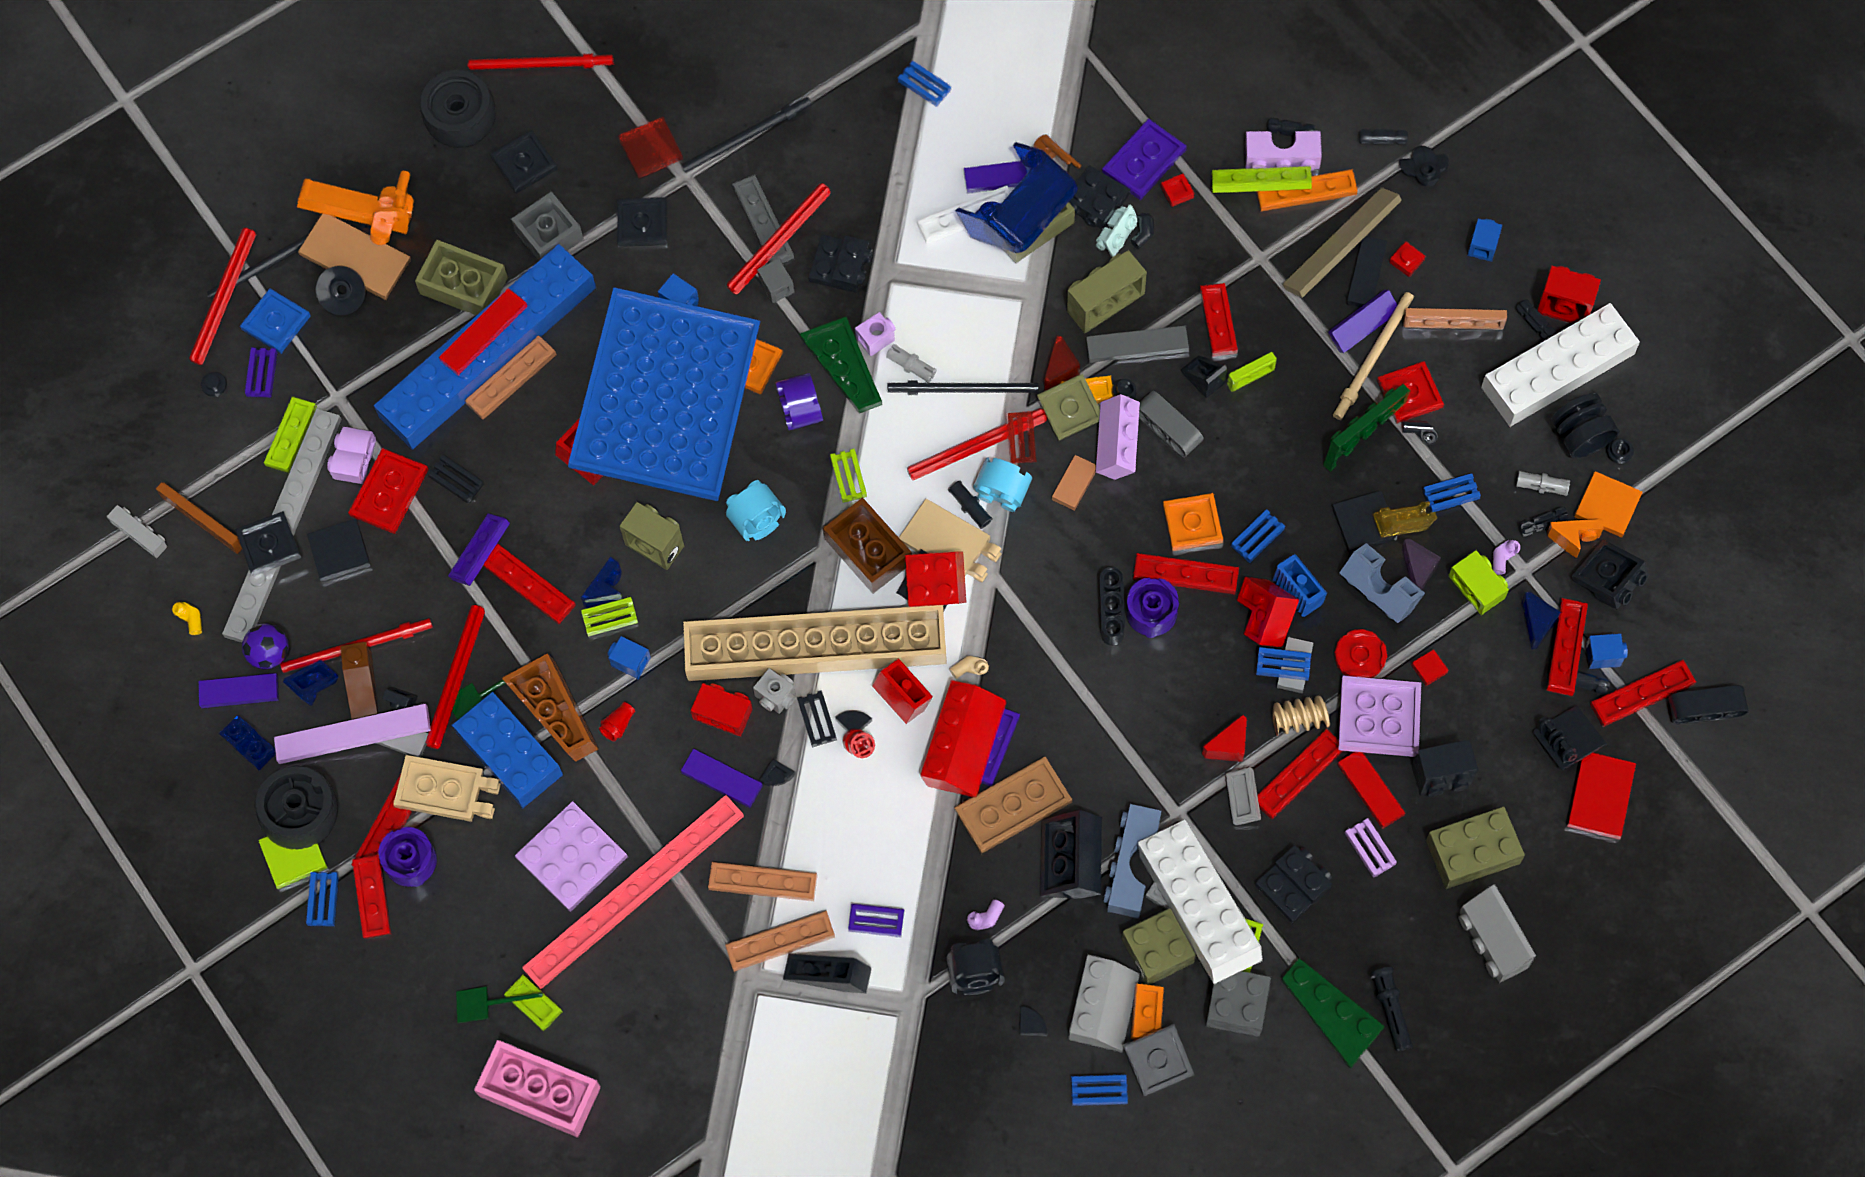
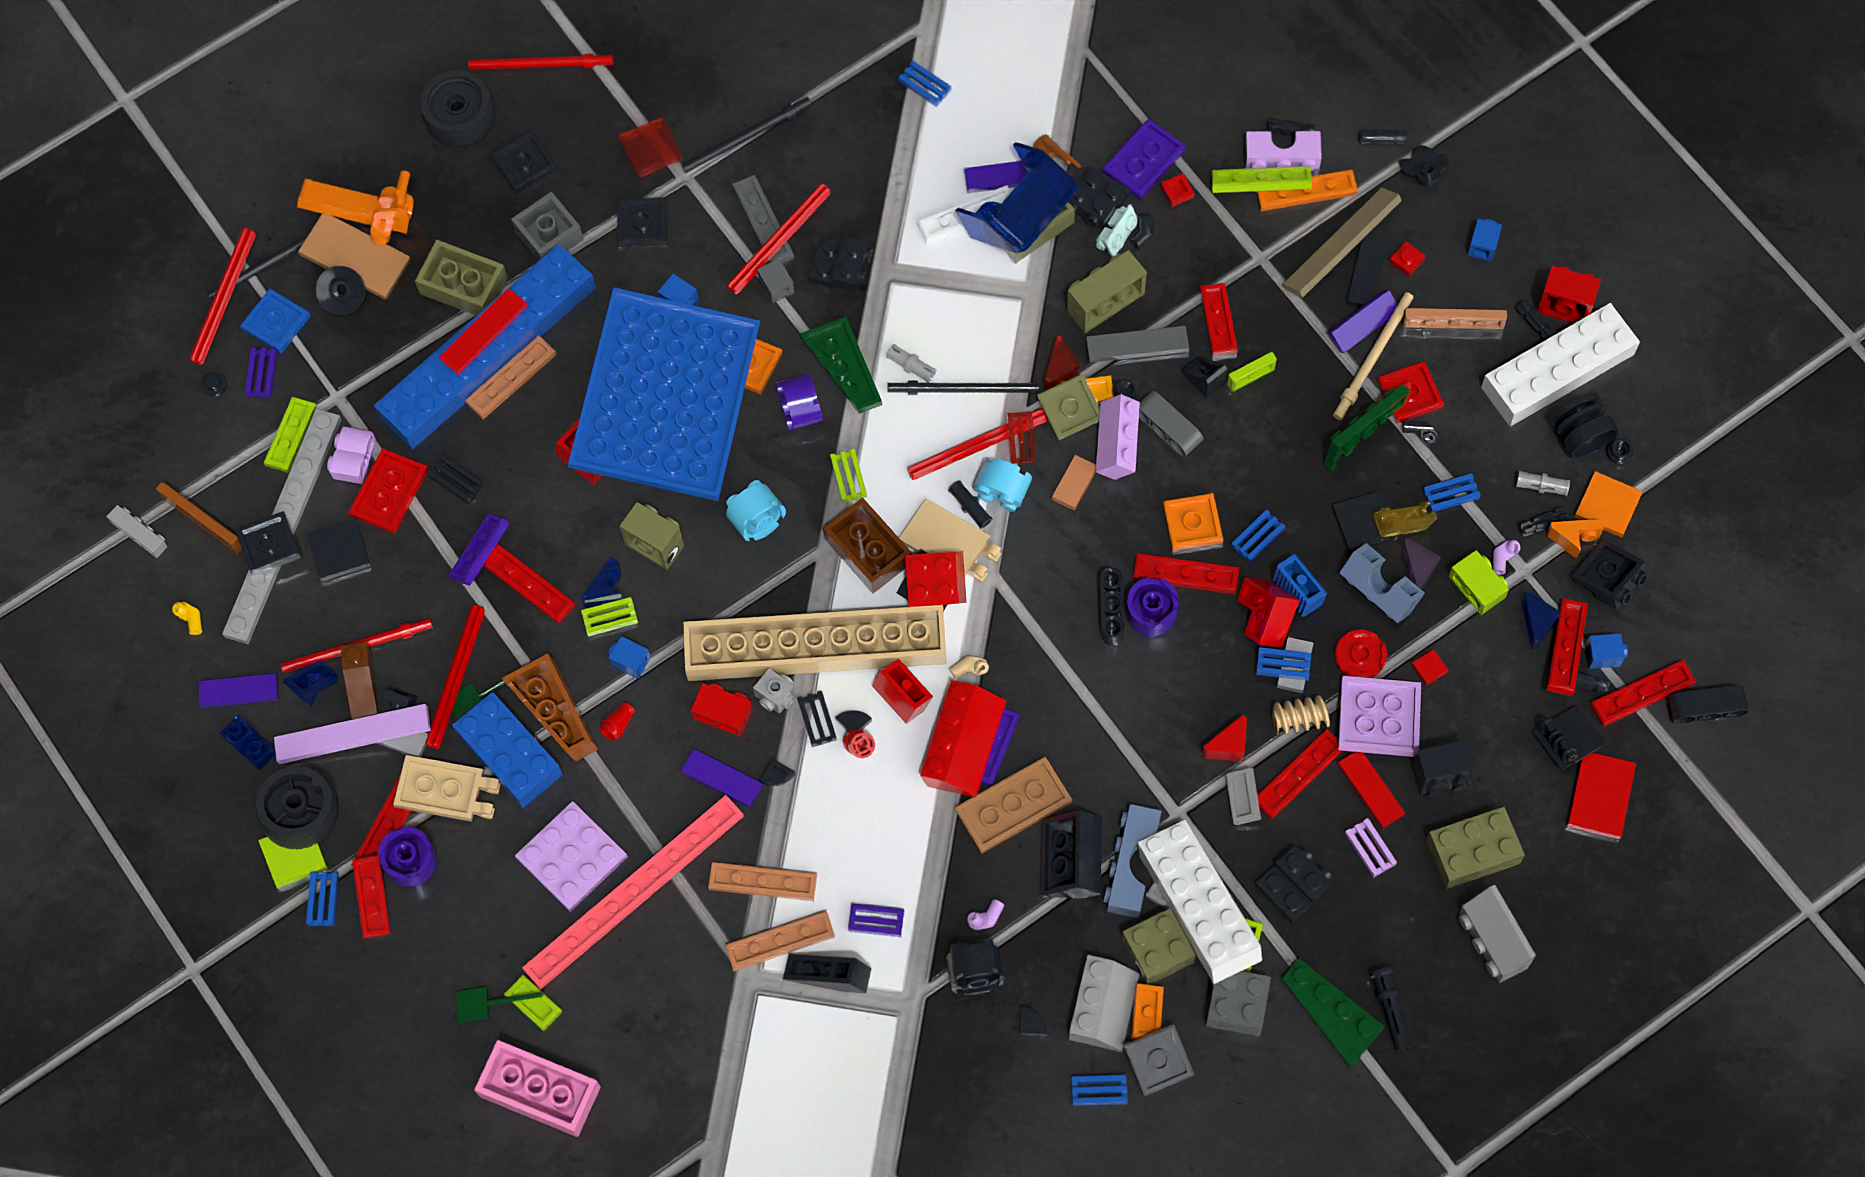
dark purple piece [242,623,288,670] -> none
lavender brick [855,312,896,357] -> none

